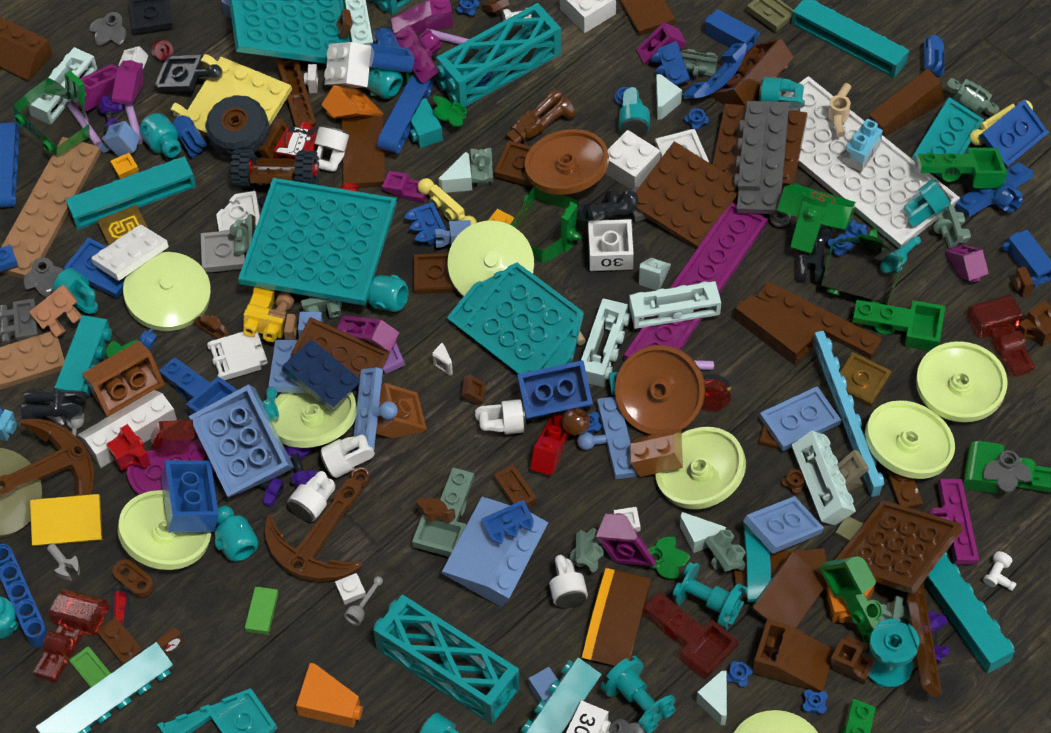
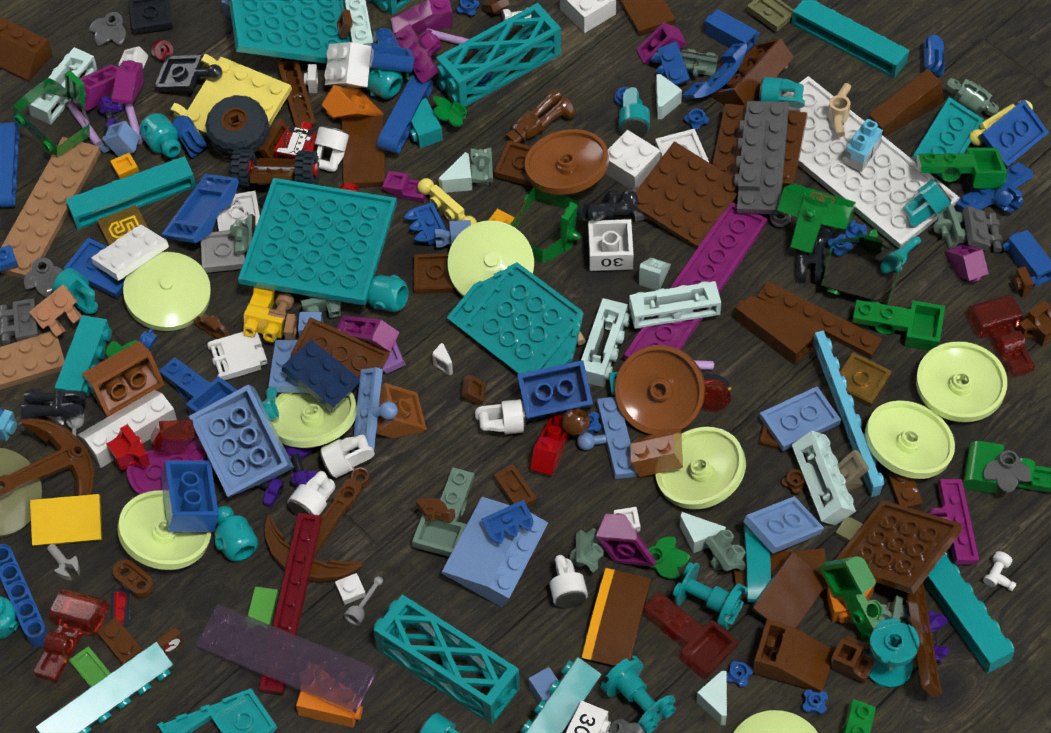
none -> blue slope [161,174,239,243]
none -> clear purple plate [195,604,377,713]
none -> dark red plate [259,513,322,695]
none -> dark grey plate [963,206,1003,253]

